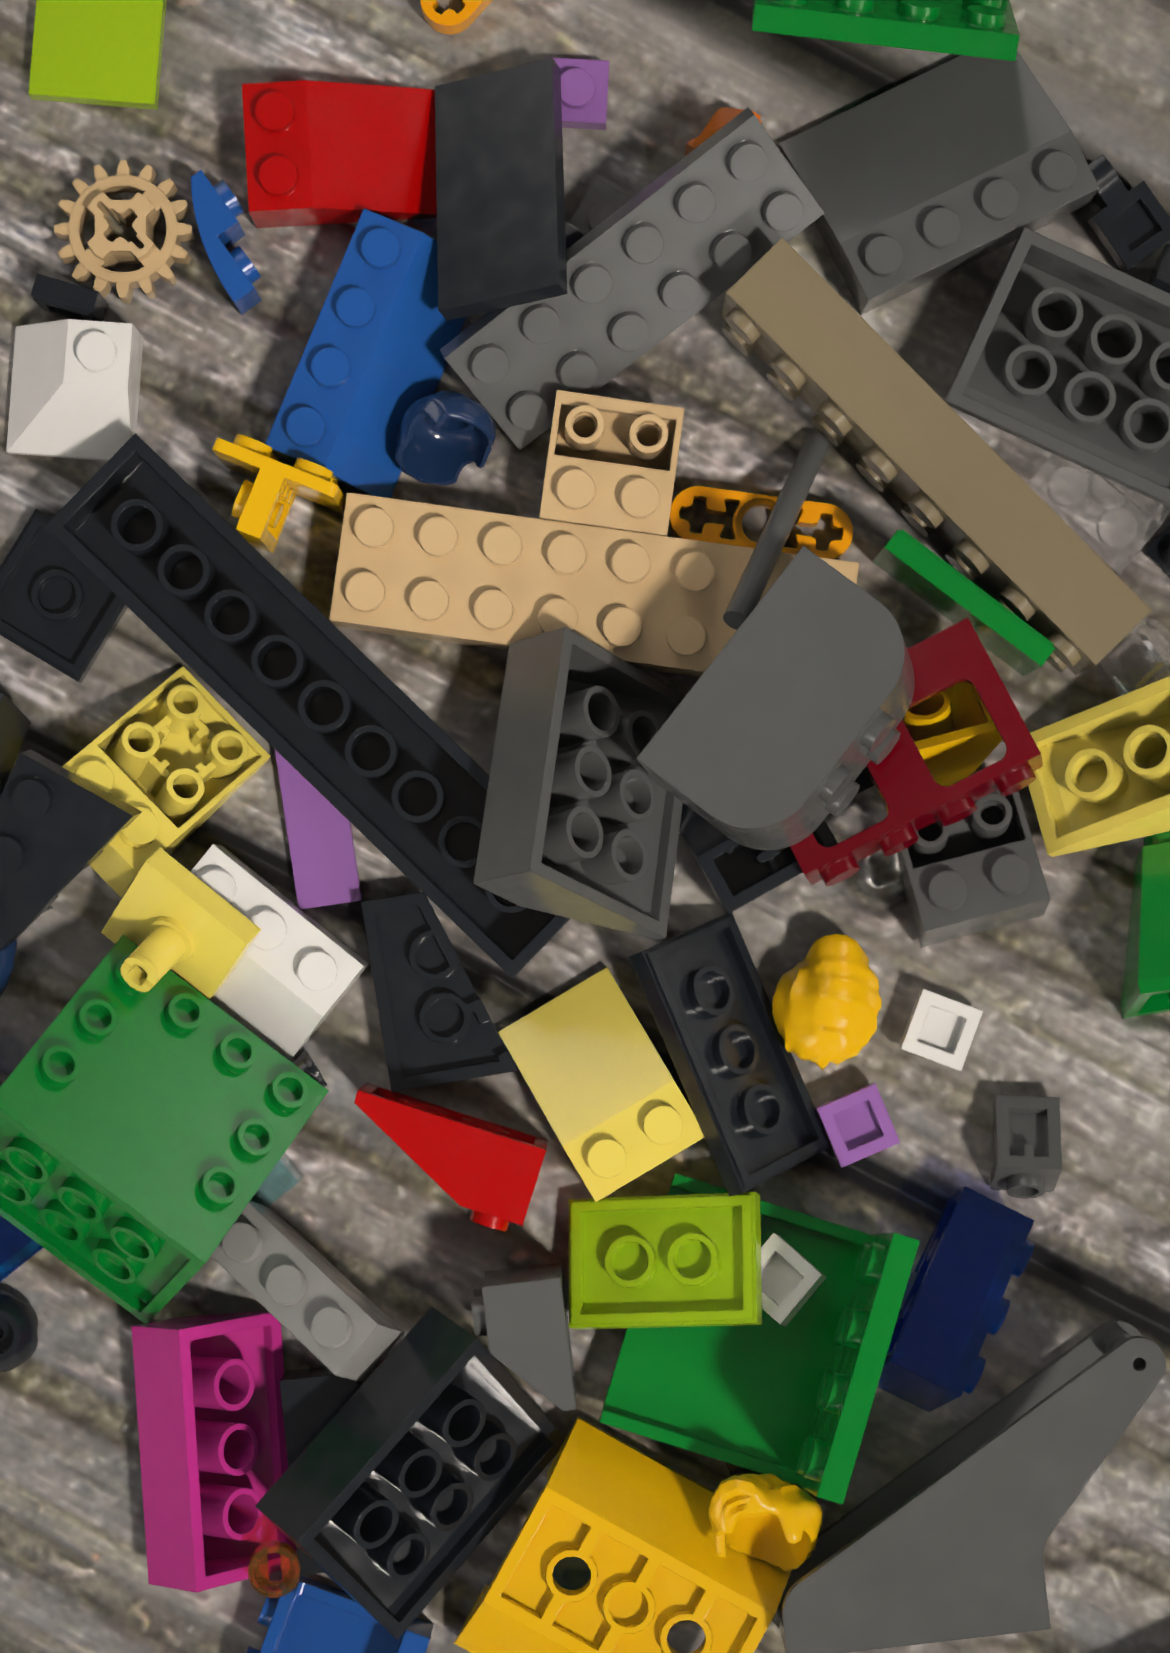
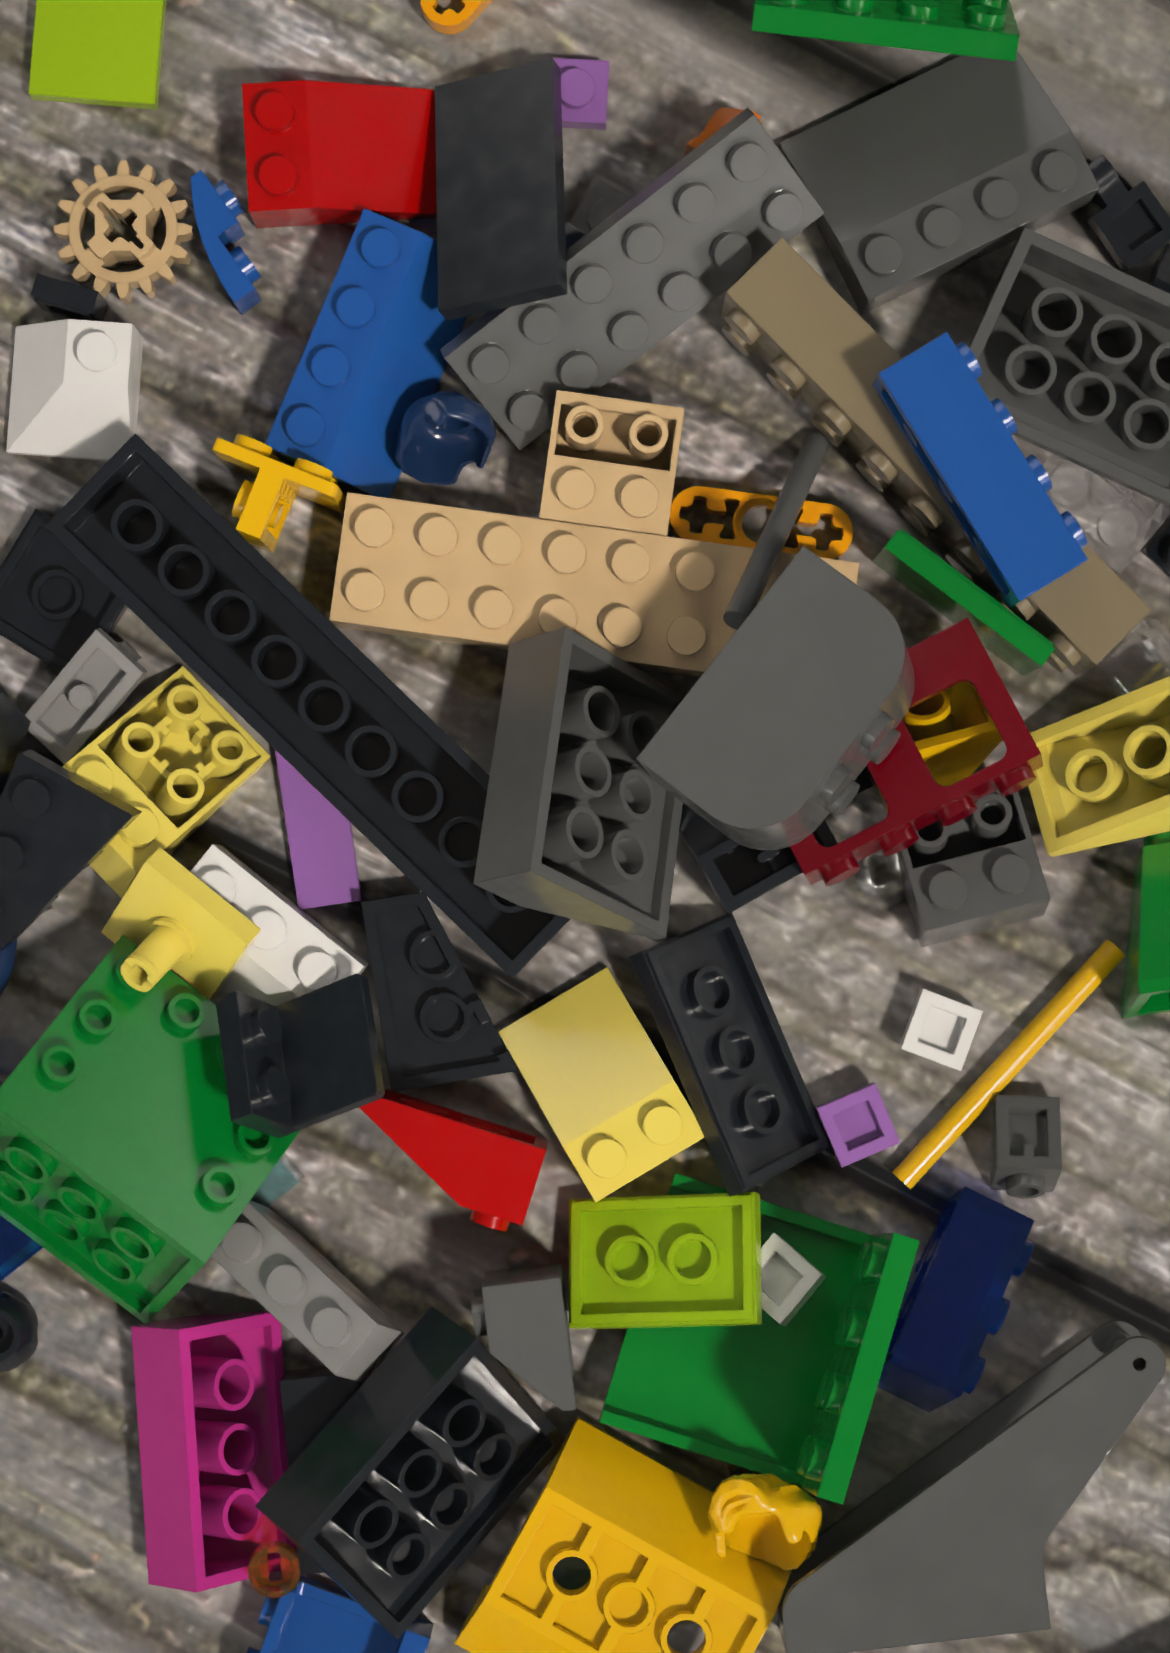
yellow hair [772,934,882,1070] -> none
none -> light grey plate [25,628,147,764]
none -> black bracket [215,973,385,1138]
none -> blue brick [872,332,1088,608]
none -> yellow piece [892,939,1126,1190]

